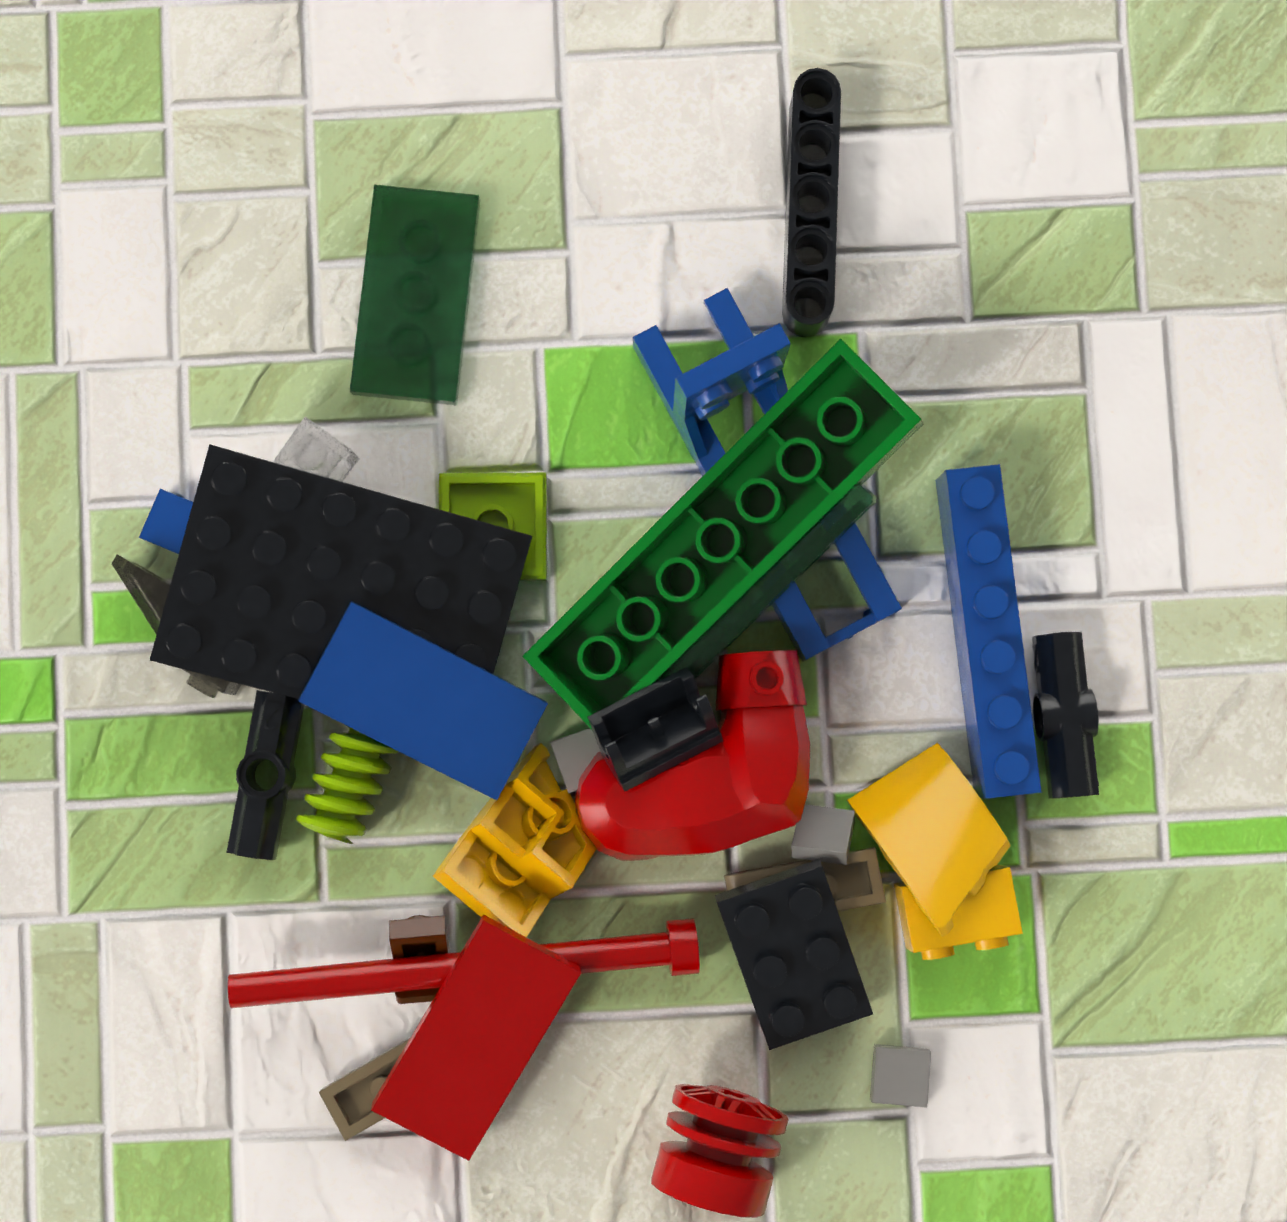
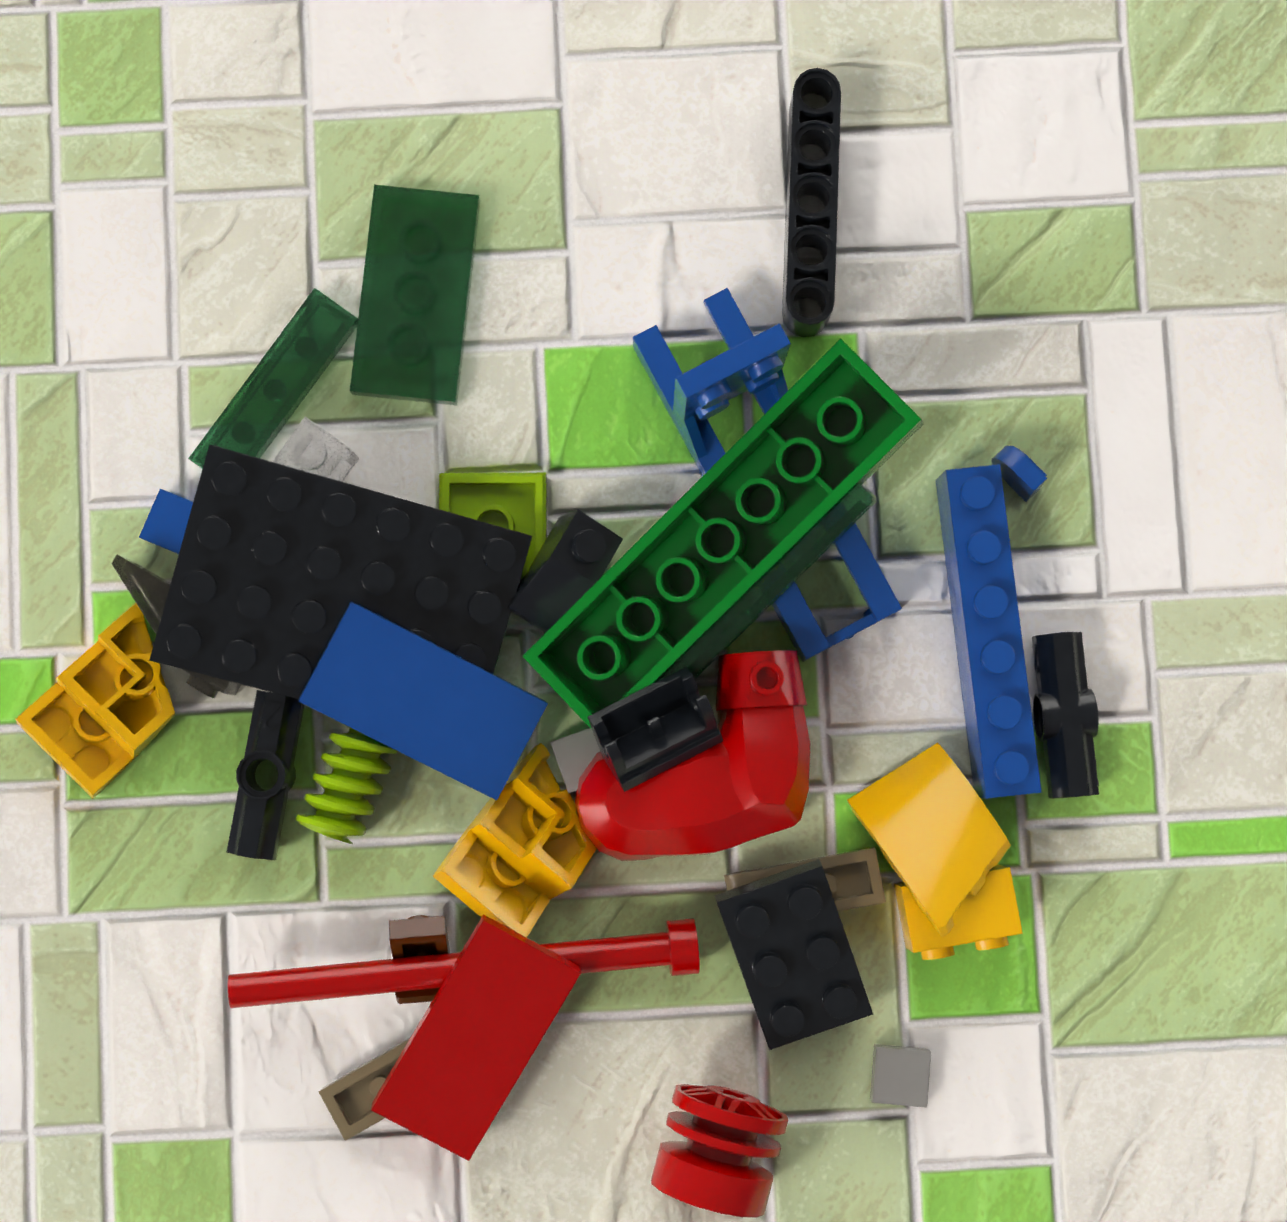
light grey tile [791,805,855,865] -> none
none -> yellow slope [15,603,175,799]
none -> clear green tile [188,288,360,469]
none -> black slope [507,509,623,633]
none -> blue tile [991,445,1047,502]

